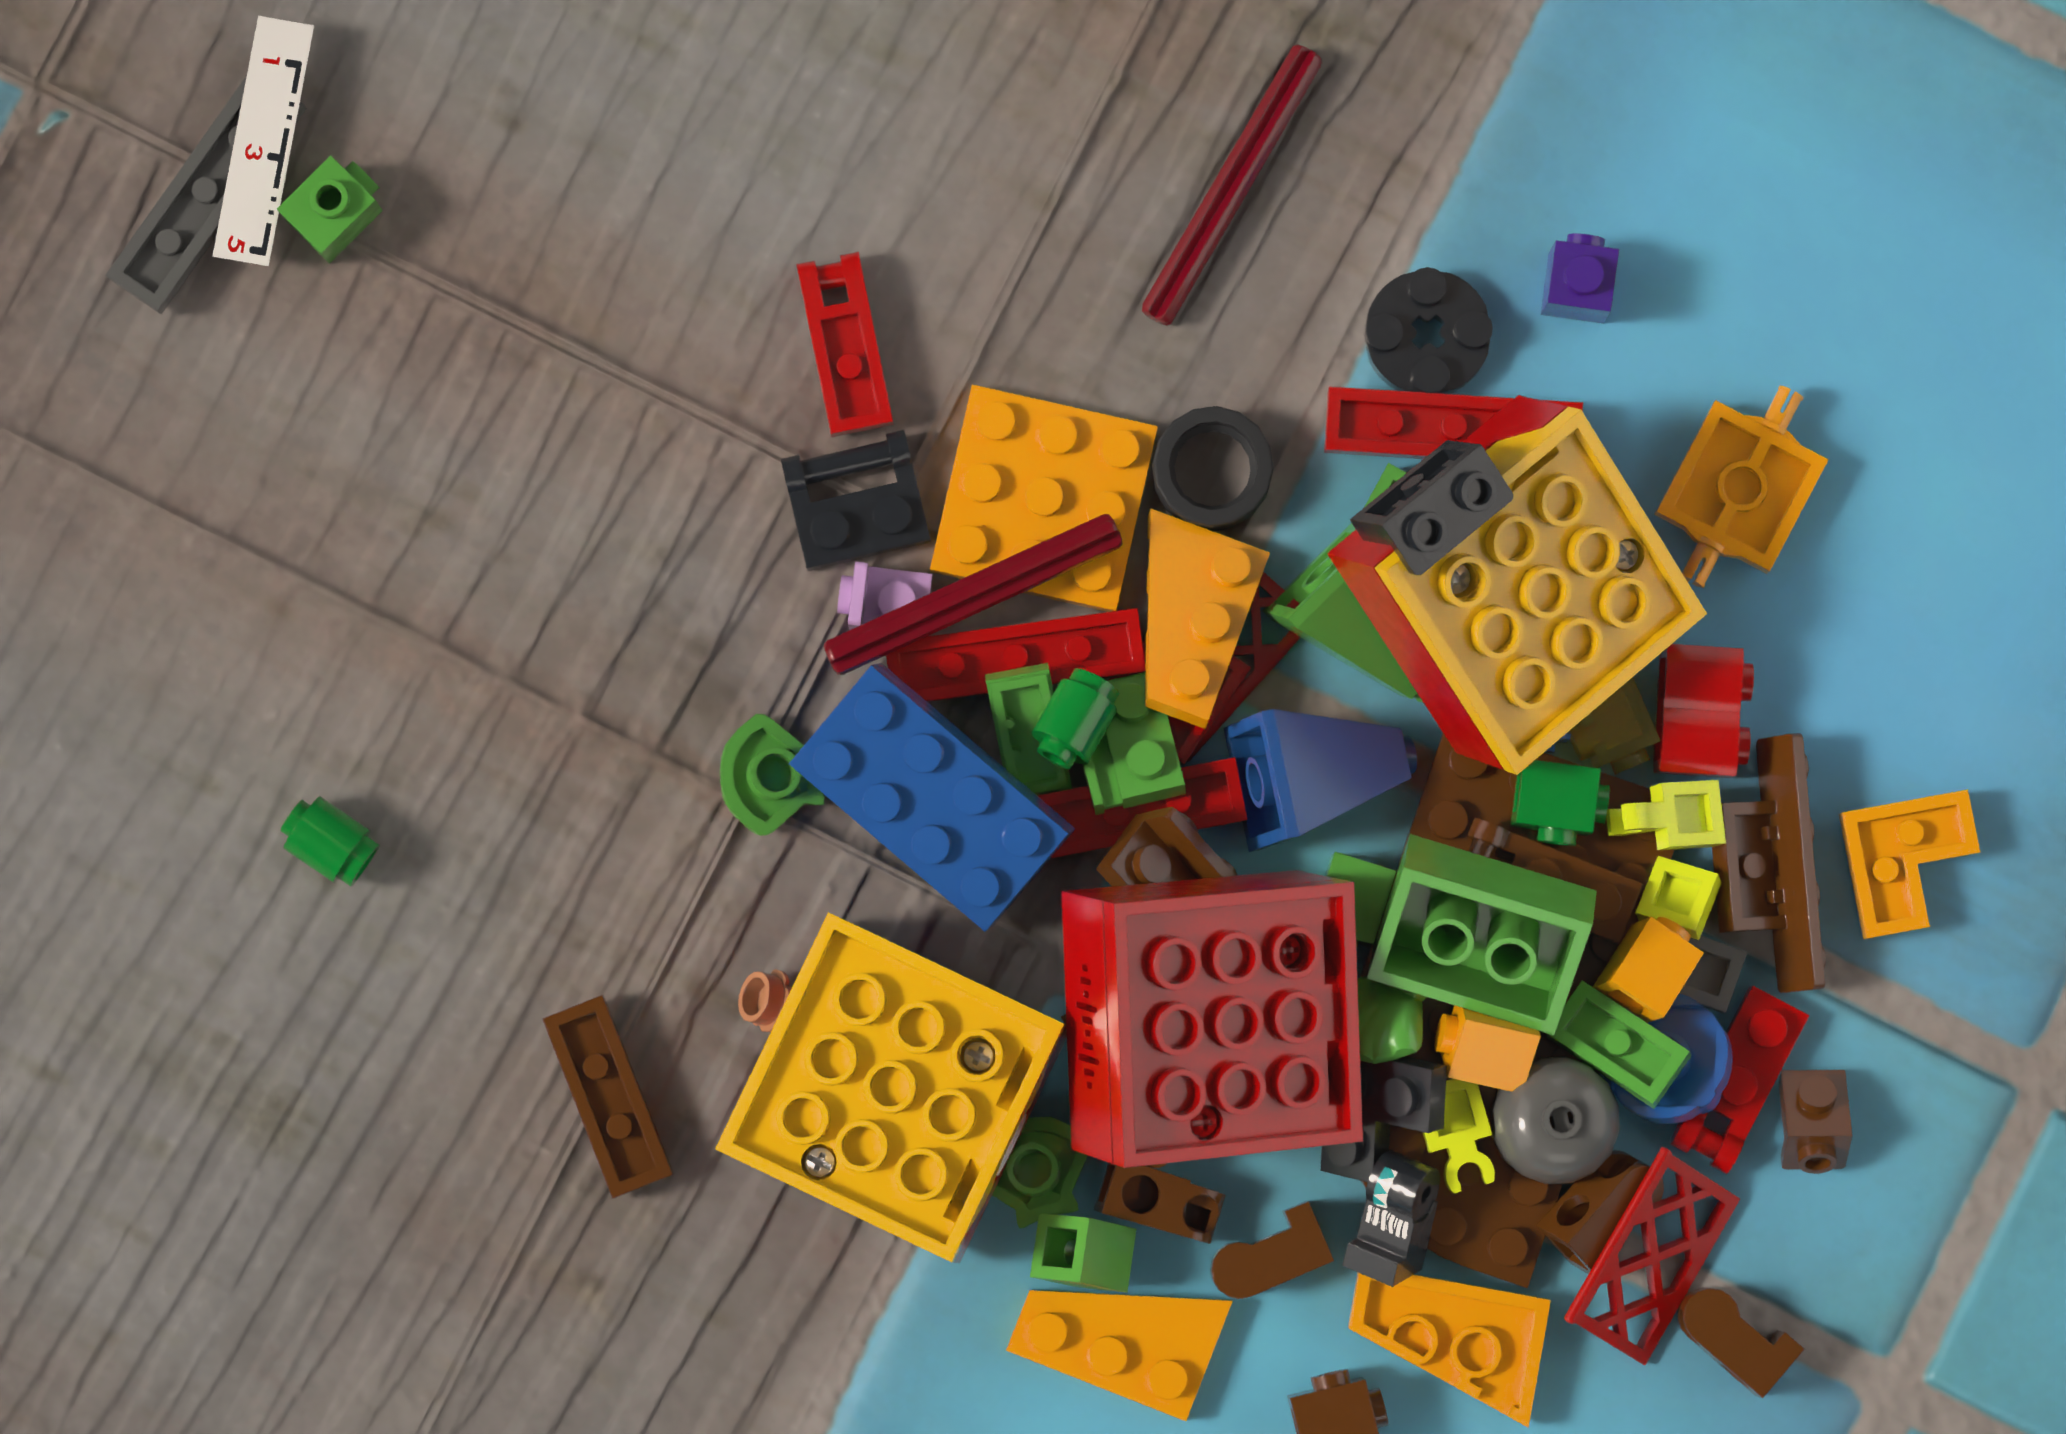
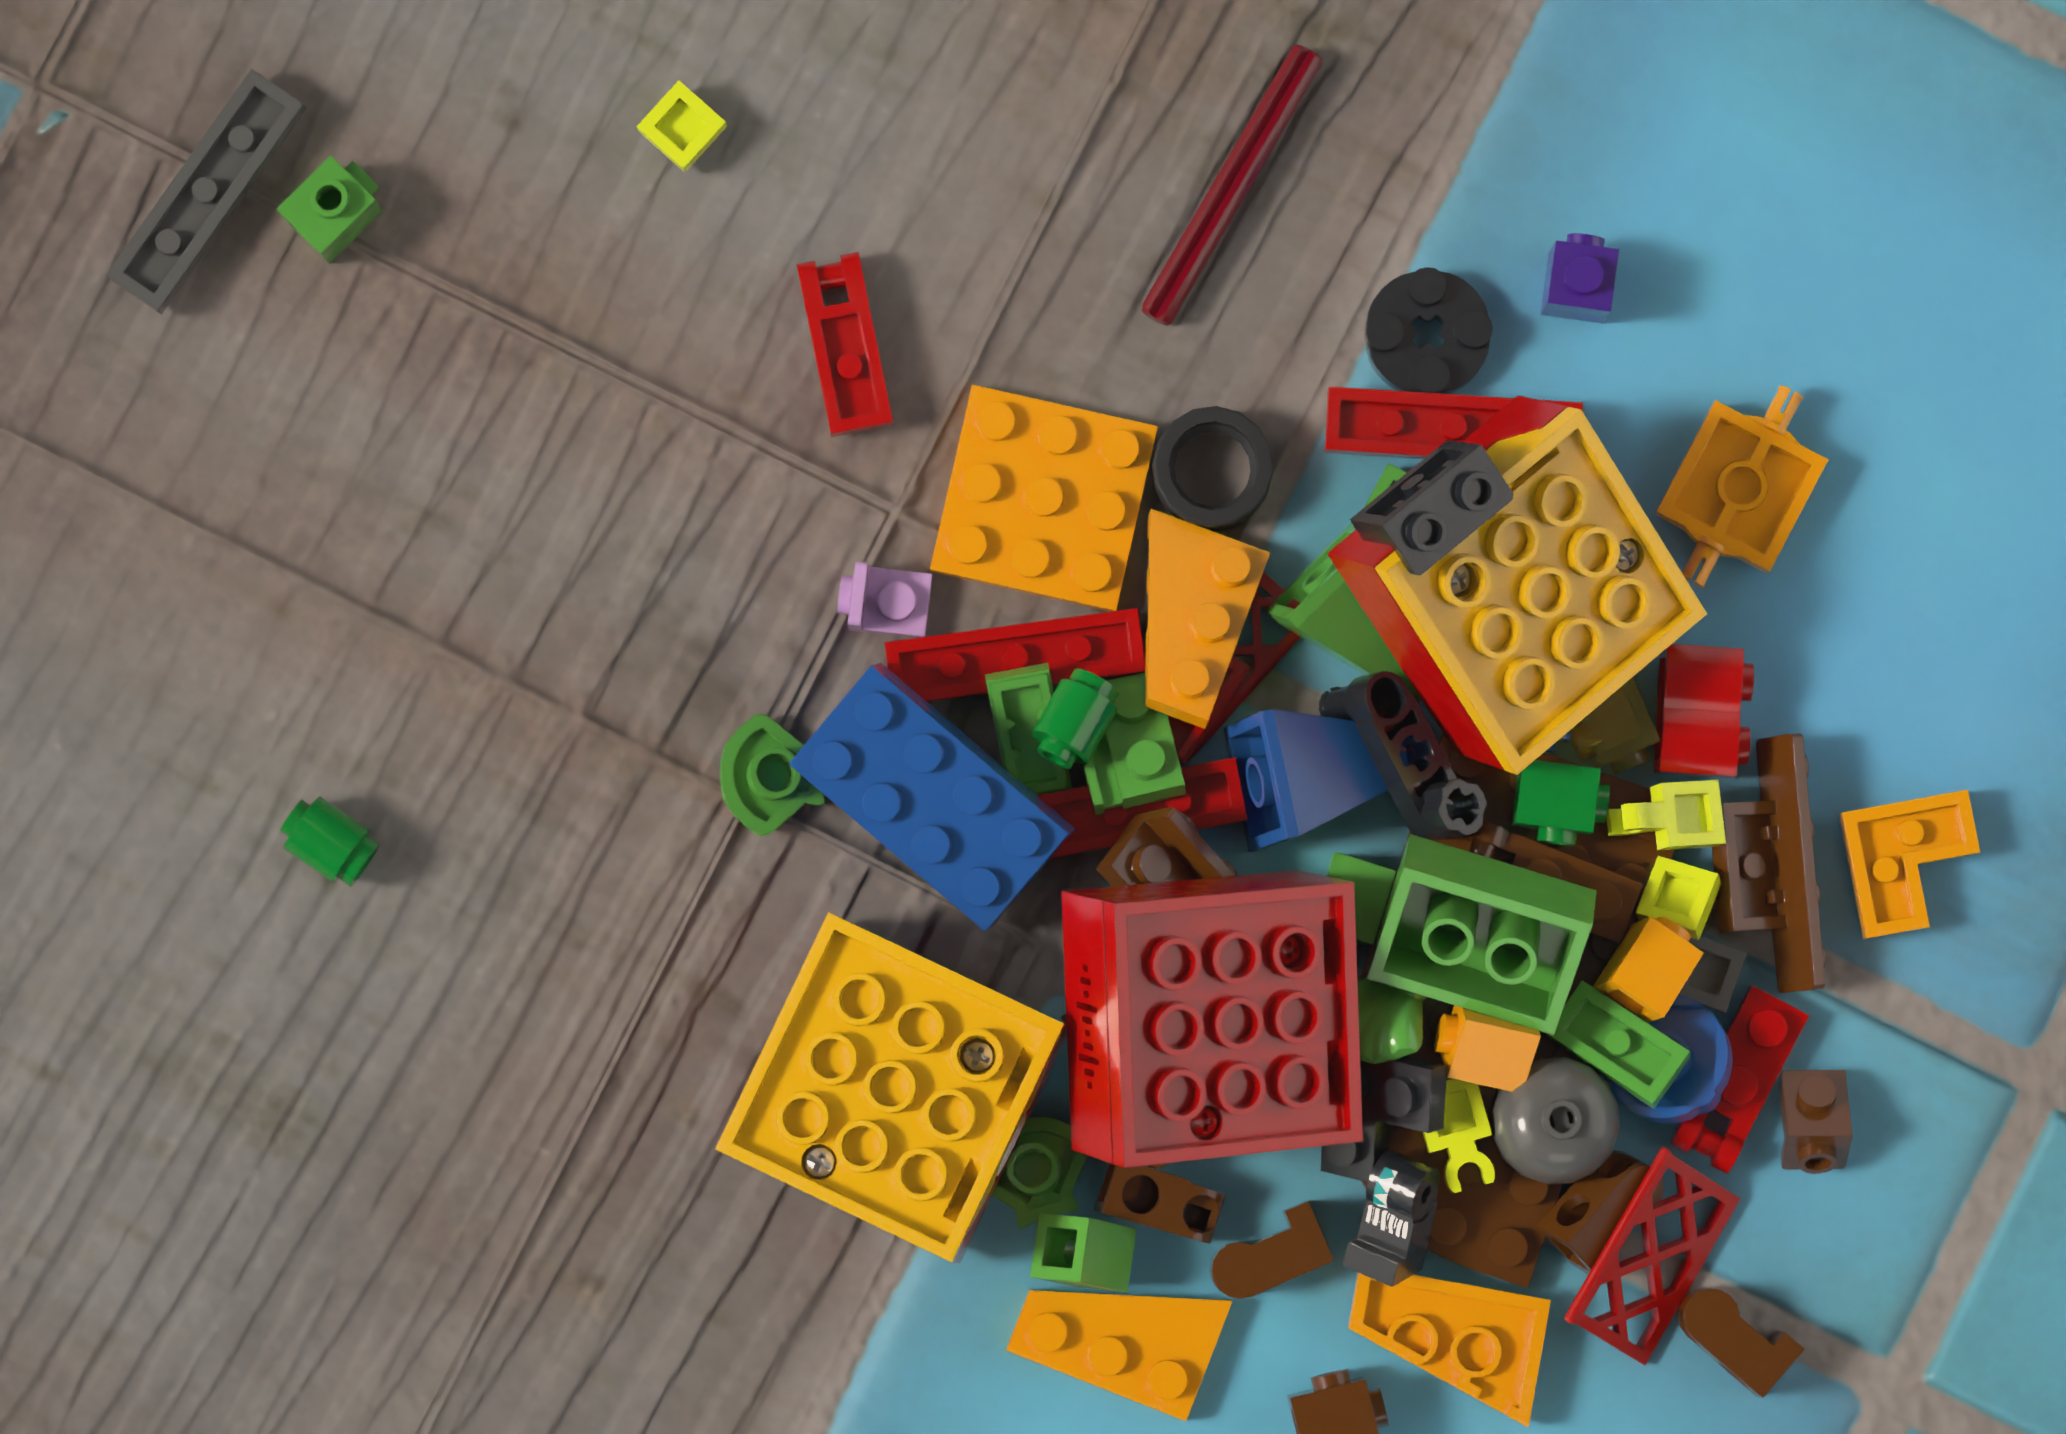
white sticker [212,16,314,266] -> none
reddish brown plate [543,995,674,1199] -> none
nougat plate [738,969,792,1032] -> none
black plate [781,430,931,571] -> none
dark red axle [824,514,1123,675] -> none
none -> neon yellow plate [636,80,727,173]
none -> black beam [1319,671,1487,841]

